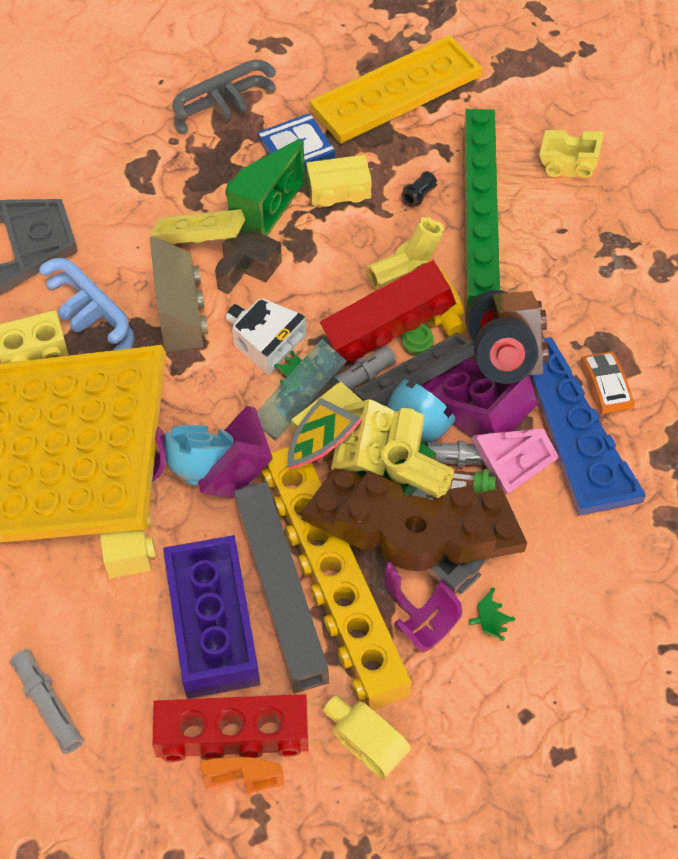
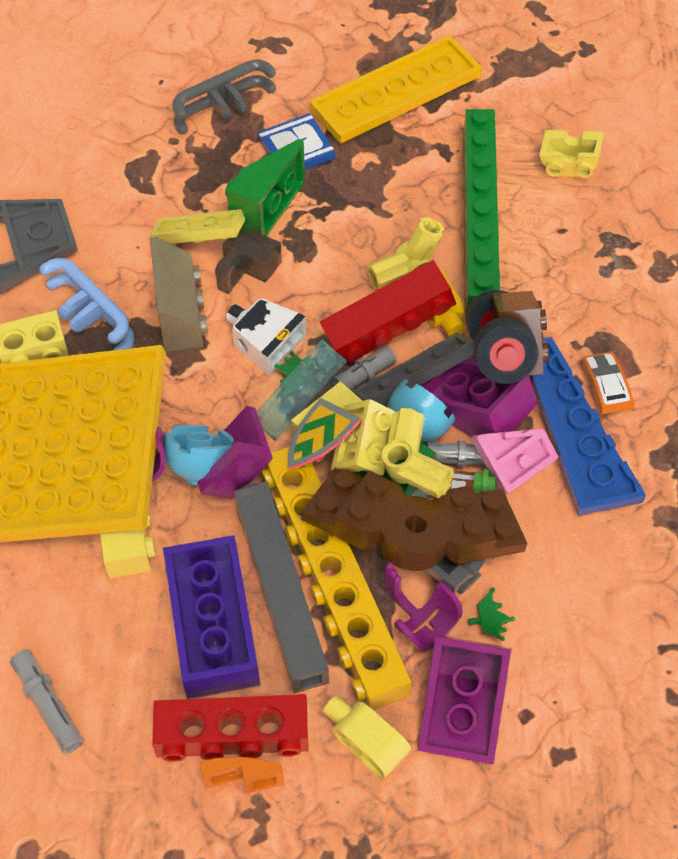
light yellow brick [306,155,371,206] -> none
black pin [401,171,437,207] -> none
bright green plate [402,324,434,354] -> none
none -> magenta slope [418,635,512,765]

